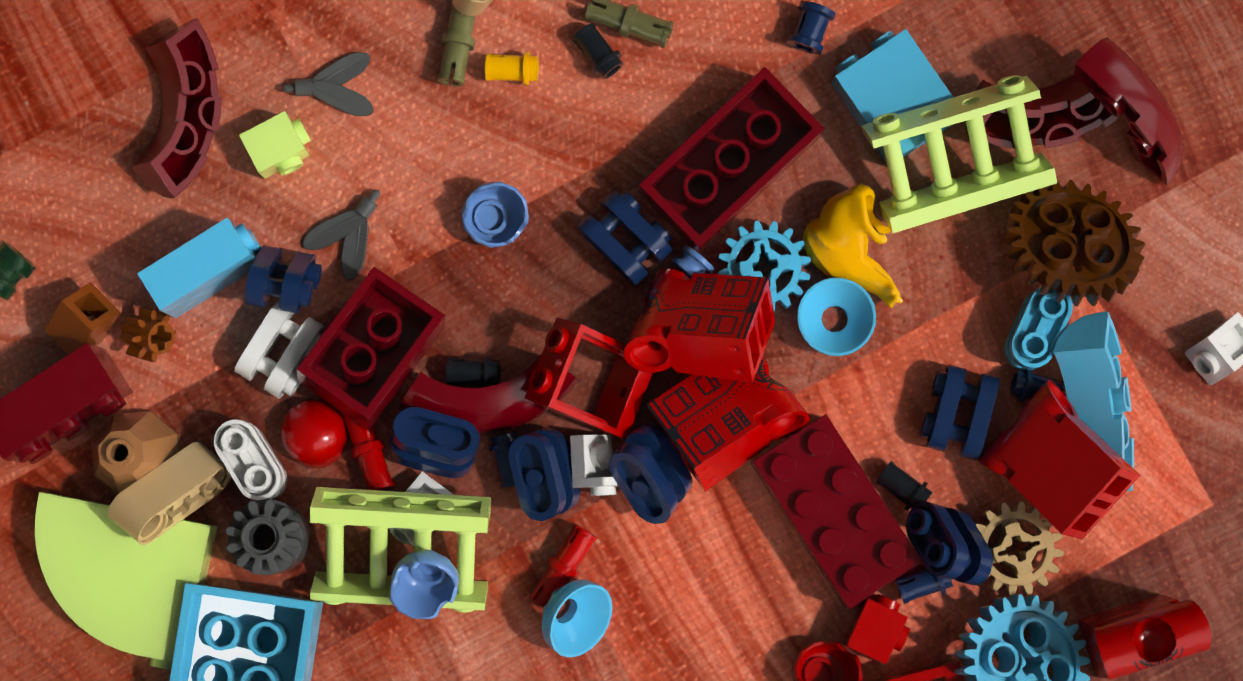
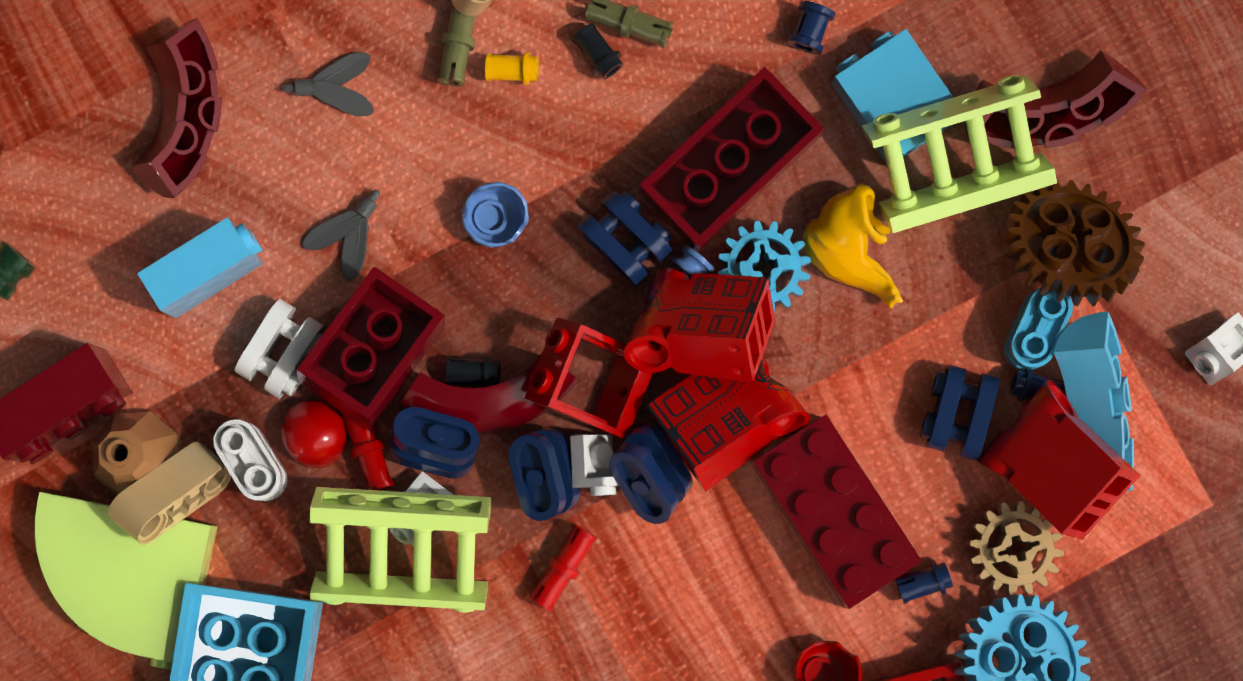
dark orange brick [44,282,121,355] -> none
dark orange gear [120,307,176,363] -> none
dark grey gear [225,499,311,575] -> none
yellowish green brick [239,111,311,179] -> none
dark blue brick [245,245,322,314] -> none
medium blue hair [390,550,459,619] -> none
dark blue pin [489,431,517,488] -> none
medium azure piece [542,580,613,657] -> none
medium azure piece [797,278,876,356] -> none
red brick [842,594,910,665] -> none
black pin [875,461,932,511] -> none
dark blue brick [906,501,993,585] -> none
dark red brick [1074,37,1184,185] -> none
red piece [1078,594,1211,680] -> none

